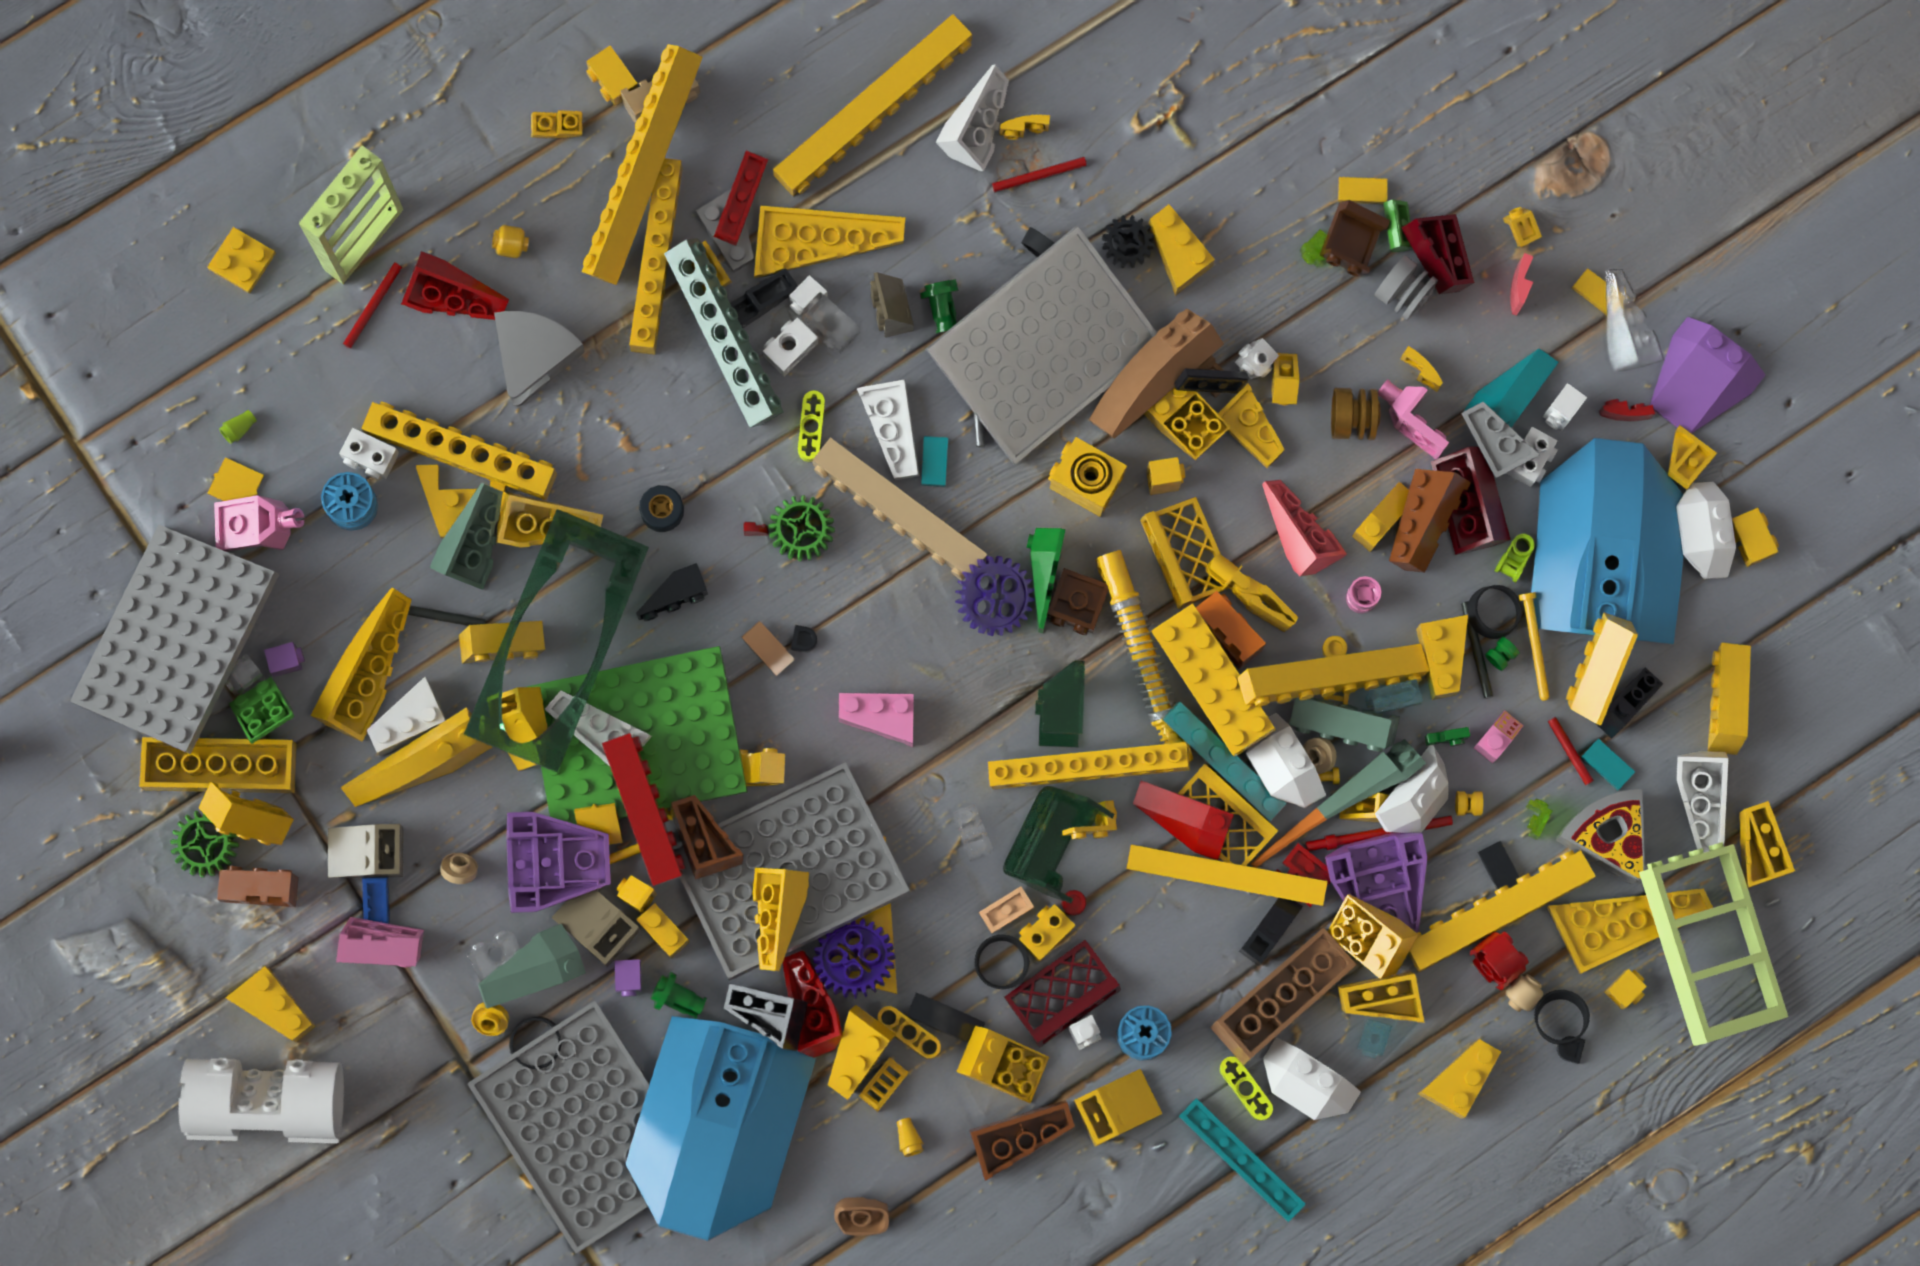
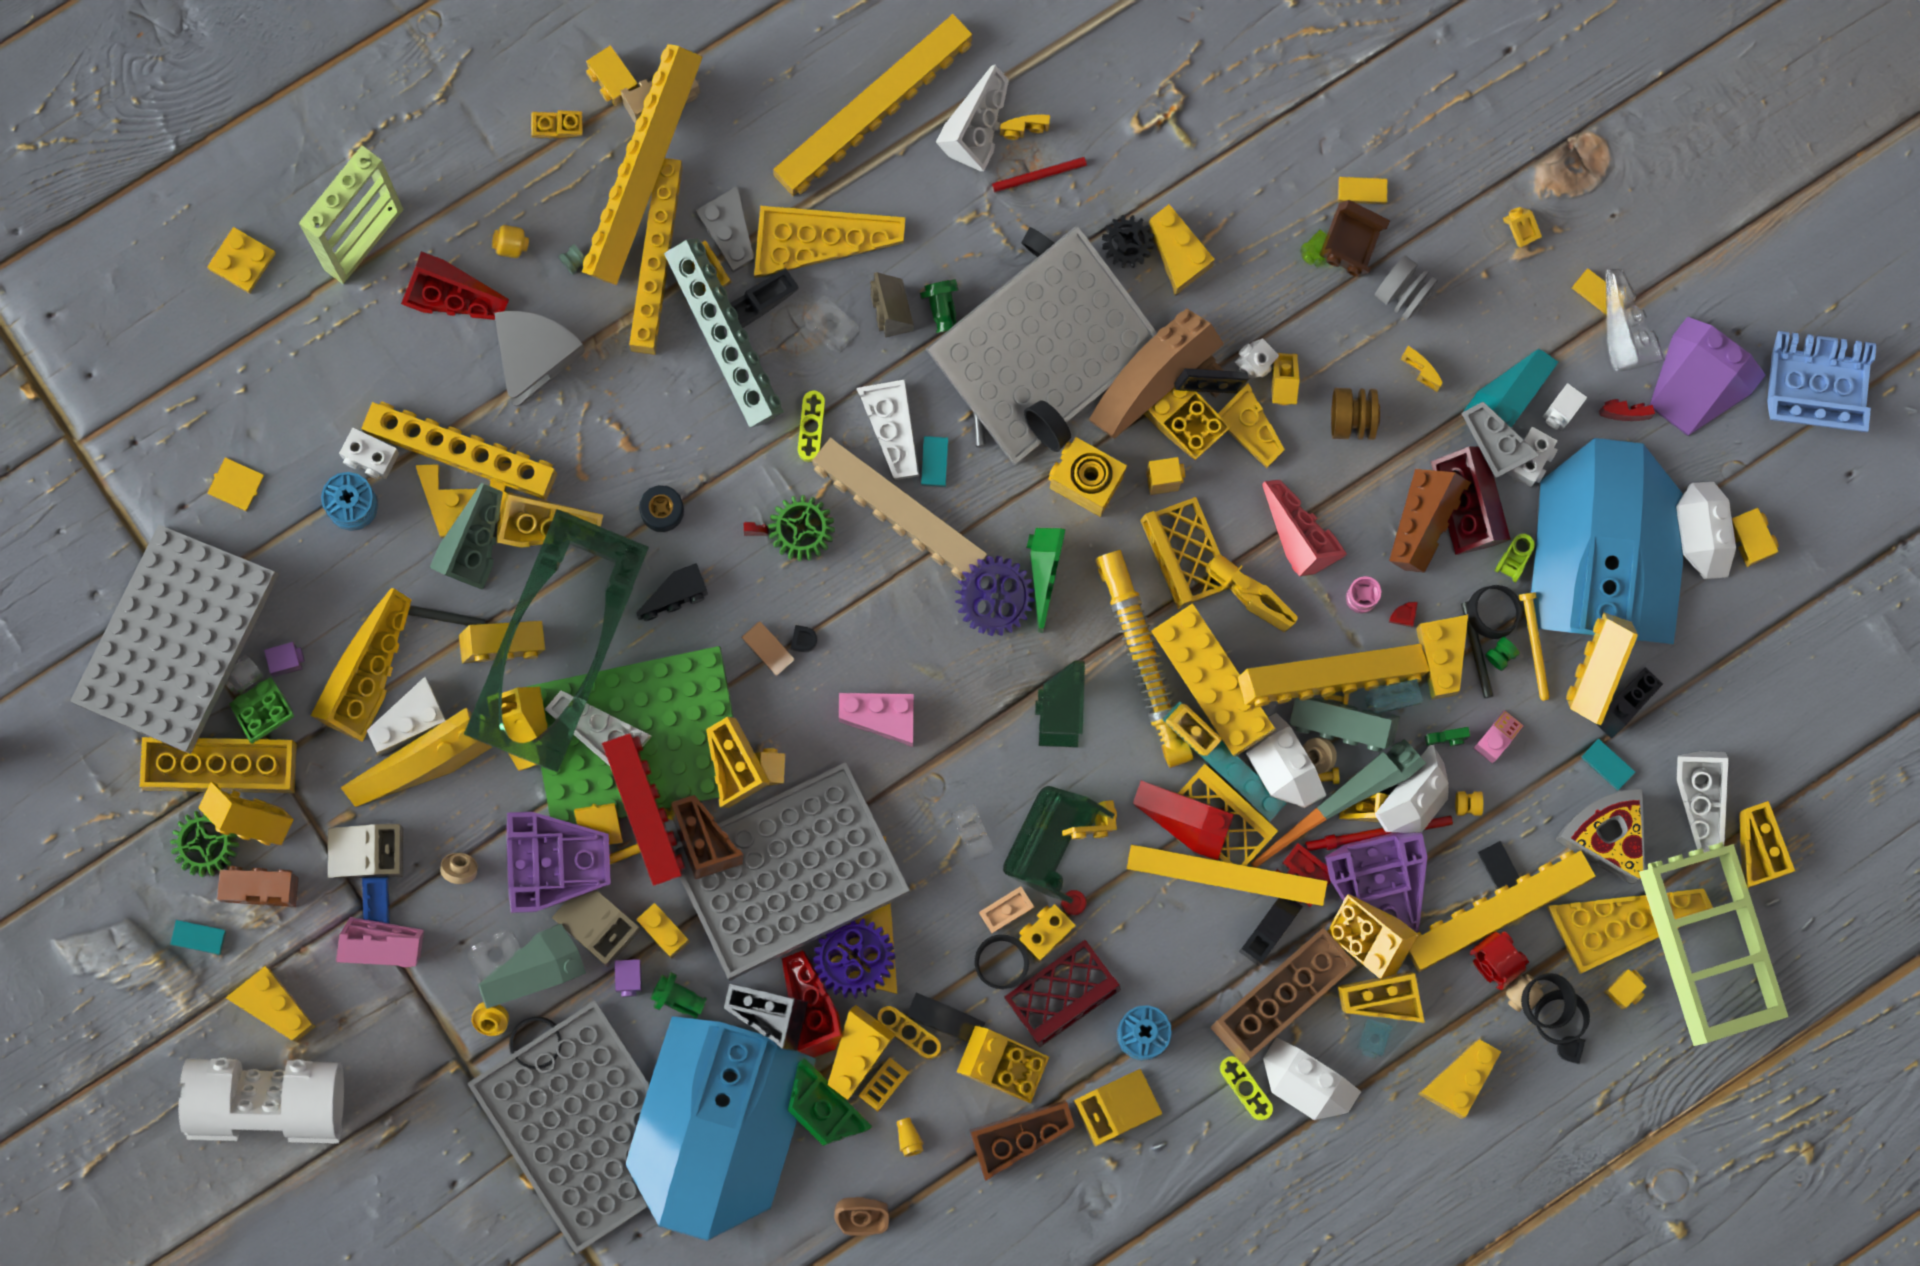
bright pink plate [214,495,304,552] -> none
lime cone [219,410,257,444] -> none
red bar [343,262,402,349] -> none
yellow slope [616,875,657,914] -> none
red tile [713,150,769,246] -> none
yellow wedge [753,868,809,971] -> none
white brick [763,318,819,377] -> none
white brick [789,275,827,315] -> none
yellow brick [988,742,1190,790] -> none
reddish brown plate [1047,568,1109,636] -> none
white brick [1068,1015,1102,1050] -> none
teal plate [1178,1098,1306,1222] -> none
orange wedge [1196,591,1266,669] -> none
yellow tile [1322,636,1347,657] -> none
yellow slope [1352,482,1409,552] -> none
bright pink plate [1378,379,1449,459] -> none
bright green brick [1383,199,1413,252] -> none
dark red wedge [1401,214,1474,295] -> none
coral slope [1510,253,1533,316] -> none
clear neon green bracket [1525,799,1553,840] -> none
red bar [1548,717,1594,786] -> none
yellow wing [1668,425,1717,490] -> none
yellow wedge [1707,642,1751,755] -> none
none -> teal tile [170,920,226,955]
none -> sand green wheel [558,244,585,275]
none -> yellow wedge [706,717,771,808]
none -> green wing [788,1058,872,1146]
none -> black tyre [1024,400,1071,452]
none -> yellow brick [1166,704,1222,756]
none -> red tile [1388,602,1418,627]
none -> black tyre [1521,973,1577,1029]
none -> light blue slope [1767,331,1876,432]

